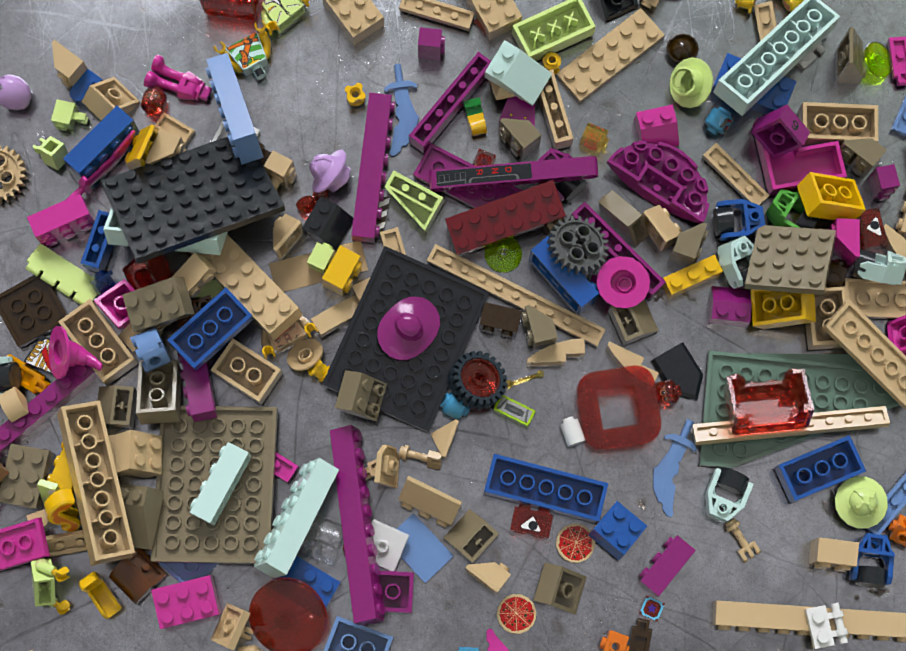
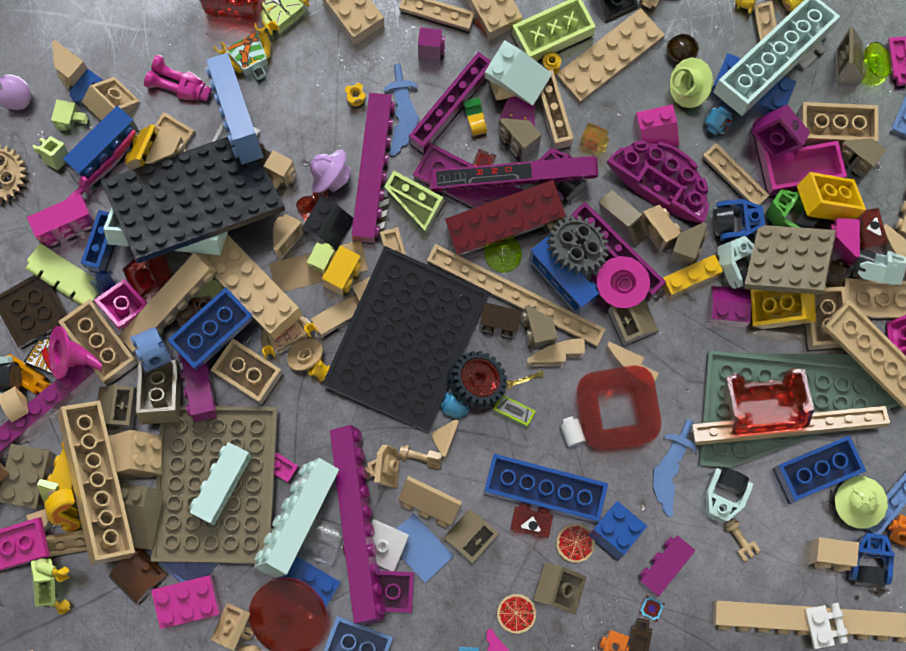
yellow animal [79,571,122,619] -> none
dark tan brick [122,277,195,332] -> none
clear red head [140,87,167,116] -> none
dark tan slope [335,370,387,421] -> none
magenta hat [377,296,440,360] -> none
tan slope [465,562,511,594] -> none
black tile [650,342,704,401] -> none
clear red head [651,380,682,407] -> none
magenta brick [867,164,900,201] -> none

